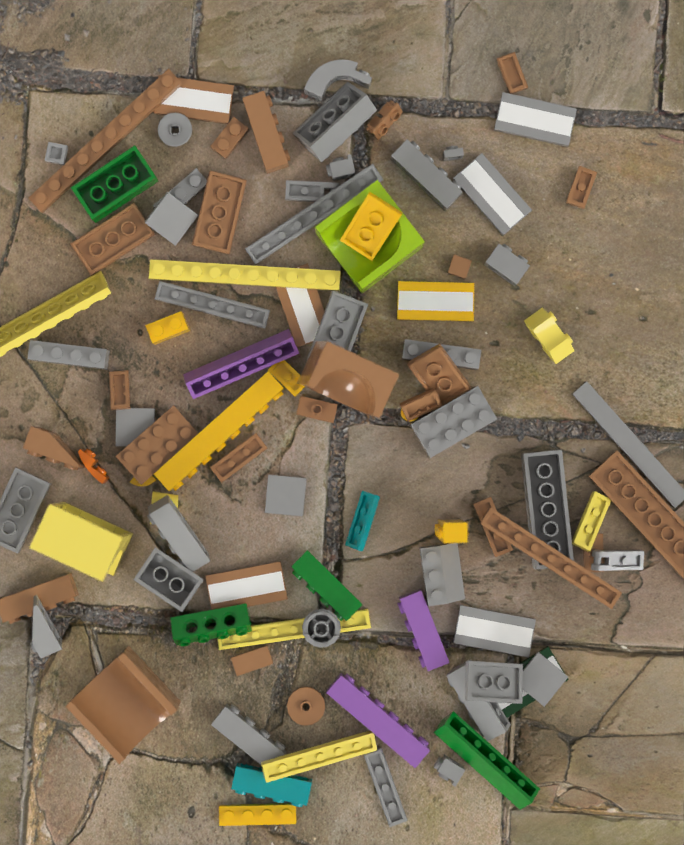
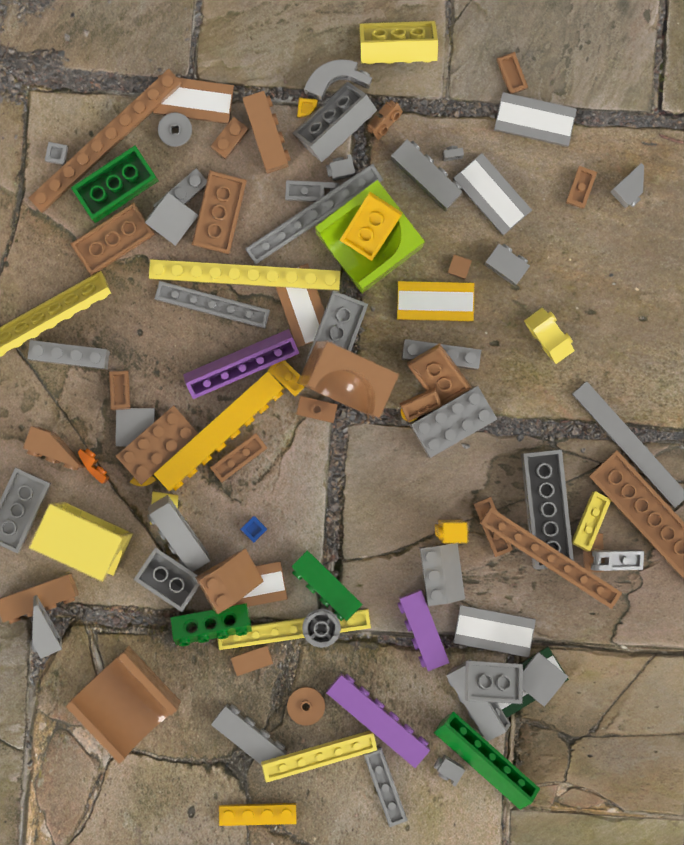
yellow brick [145,311,190,345] -> none
teal brick [231,762,312,807] -> none
light grey tile [265,475,307,516] -> none
teal plate [345,491,380,551] -> none
none -> medium nougat slope [195,548,264,614]
none -> blue plate [241,516,267,543]
none -> yellow tile [297,98,318,118]
none -> light yellow slope [359,21,438,64]
none -> light grey slope [610,163,644,209]

